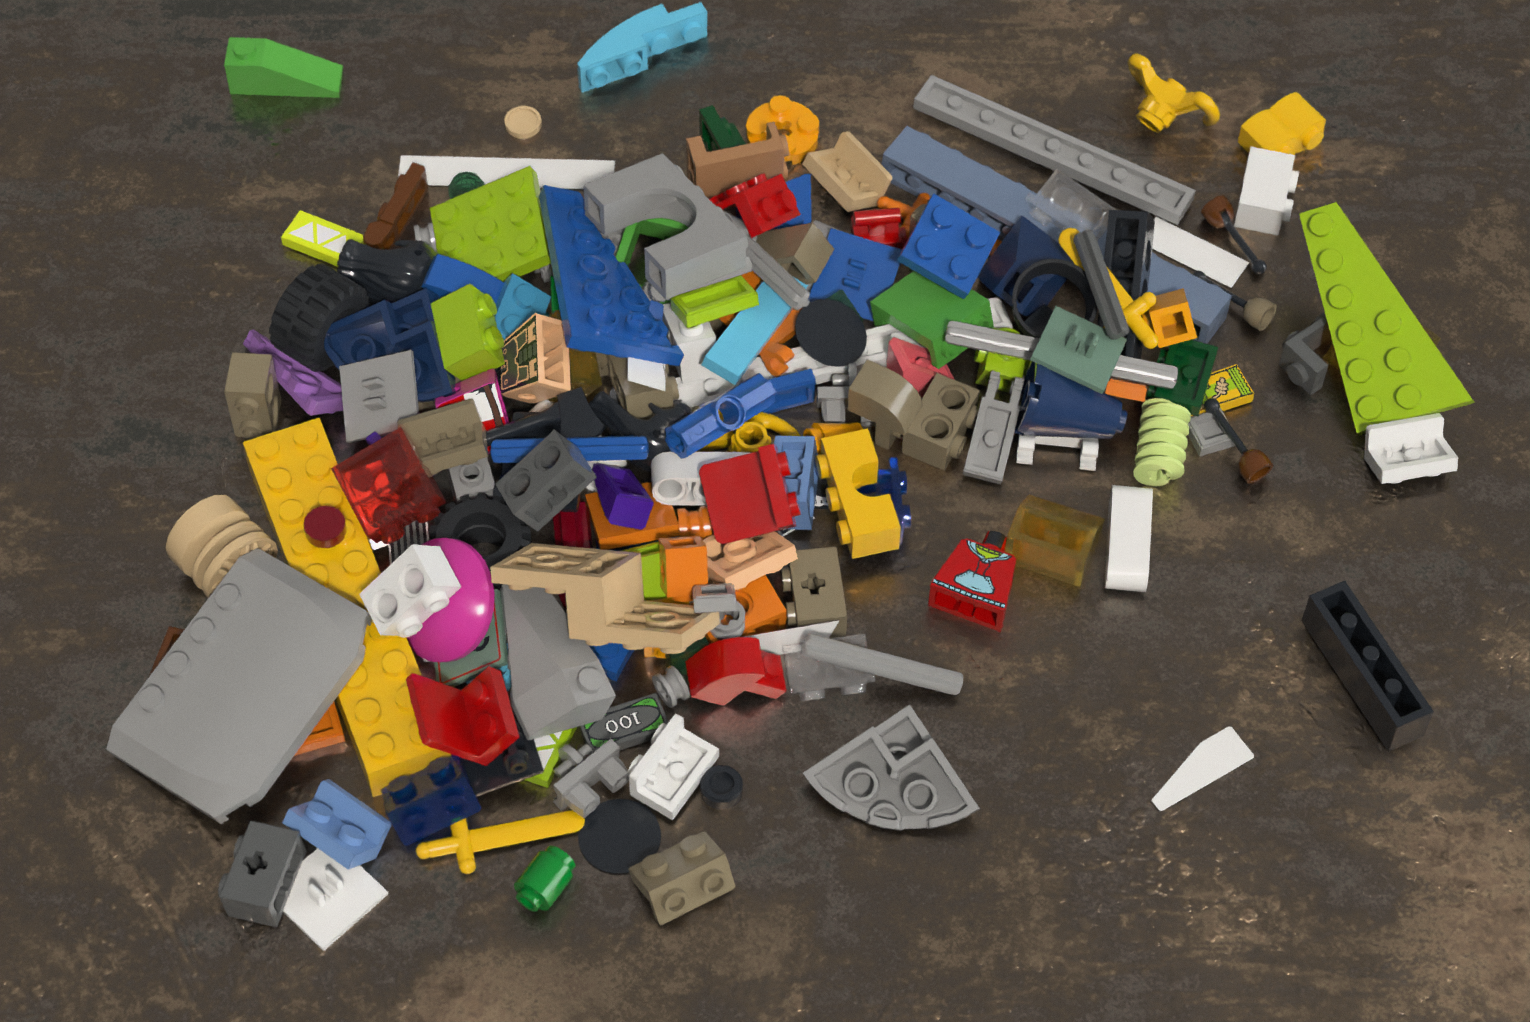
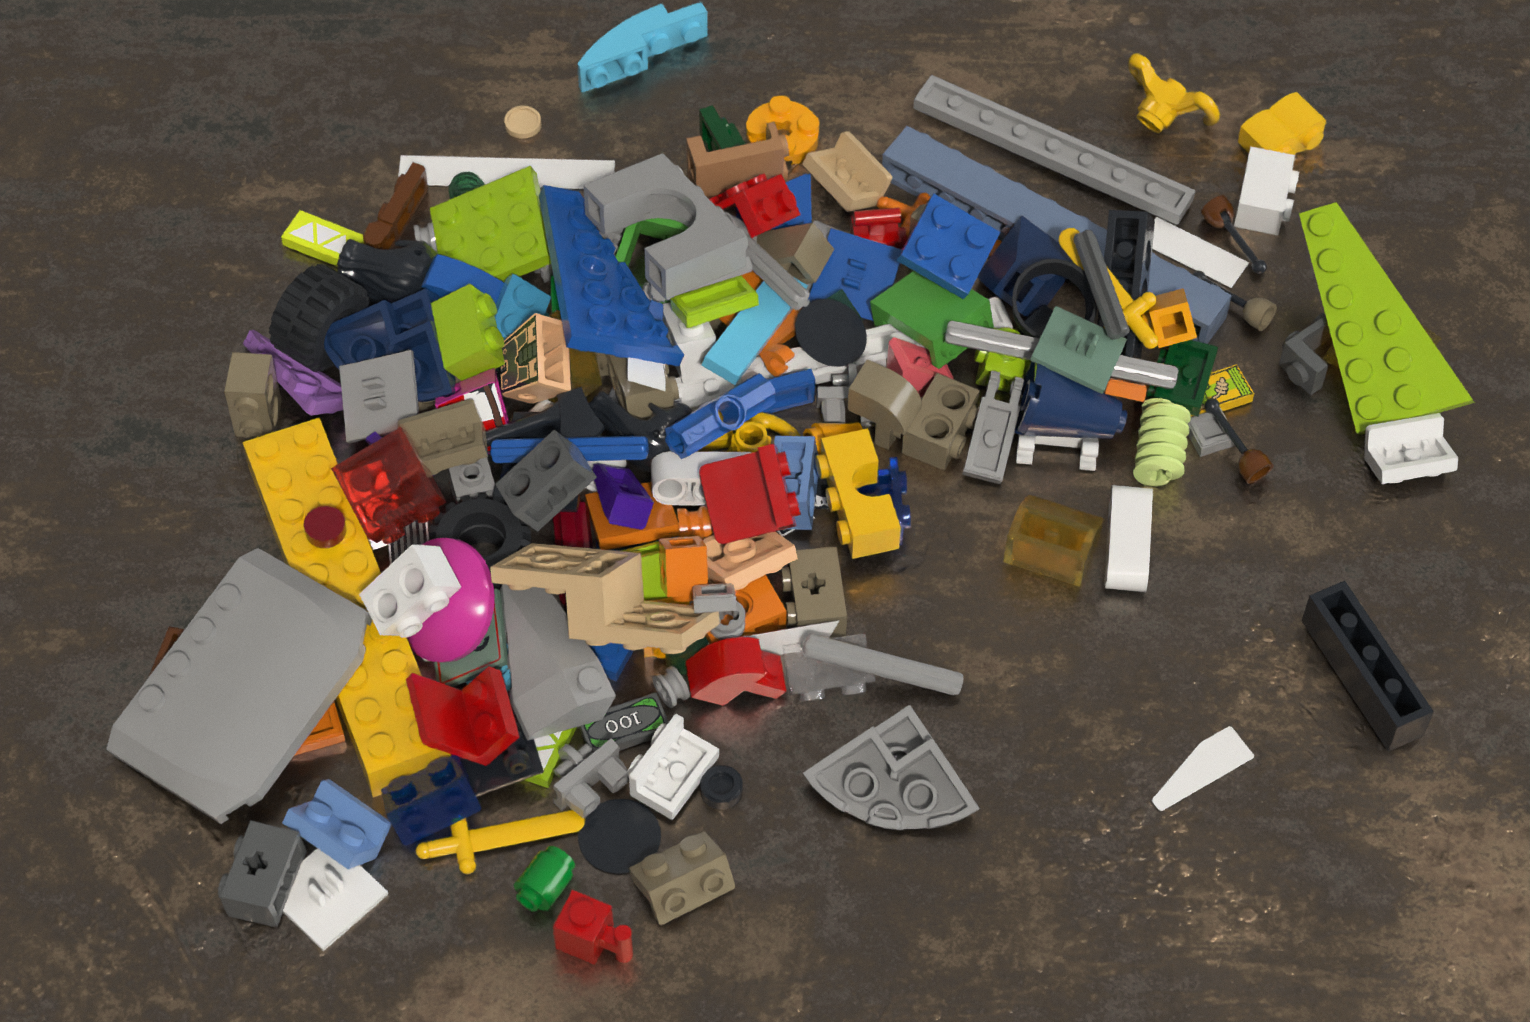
tan wheel [165,495,278,598] -> none
bright green slope [224,37,343,98] -> none
red torso [928,531,1017,632] -> none
clear bracket [1025,169,1116,241] -> none
none -> red brick [553,890,633,965]

